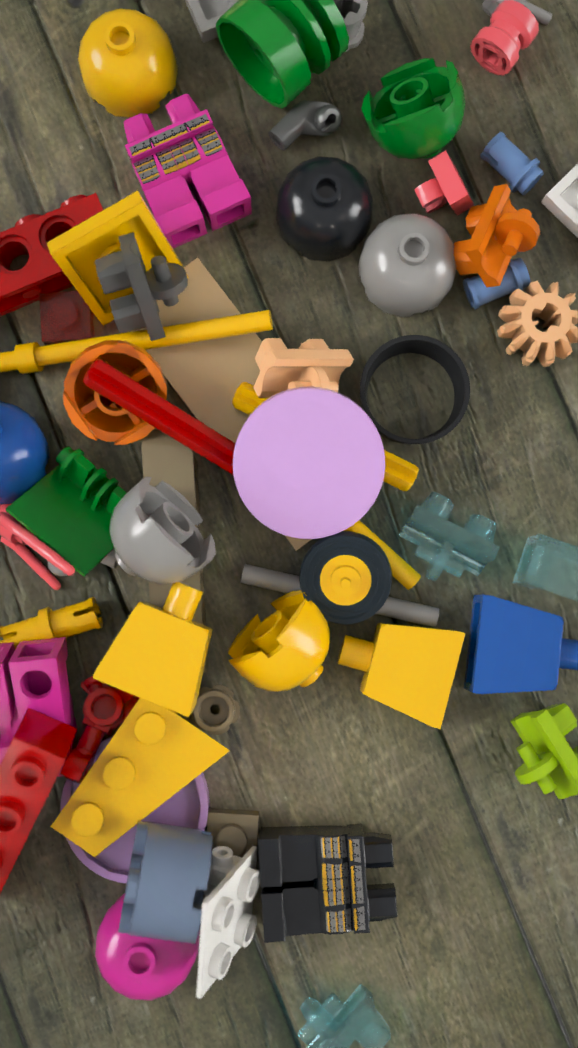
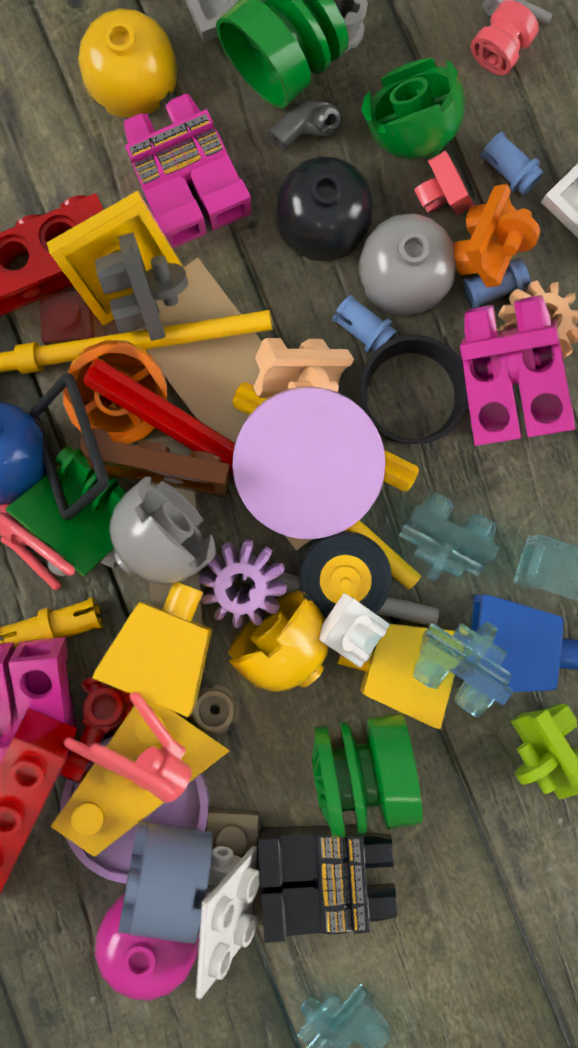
none -> black piece [29,373,109,520]
none -> coral plant [64,692,192,803]
none -> reddish brown plate [80,428,230,498]
none -> lavender gear [199,539,287,628]
none -> green wheel [311,713,423,839]
none -> white tile [319,593,390,668]
none -> medium blue pin [332,295,397,353]
none -> clear light blue hips [413,621,513,717]
none -> dark pink hips [460,295,576,446]

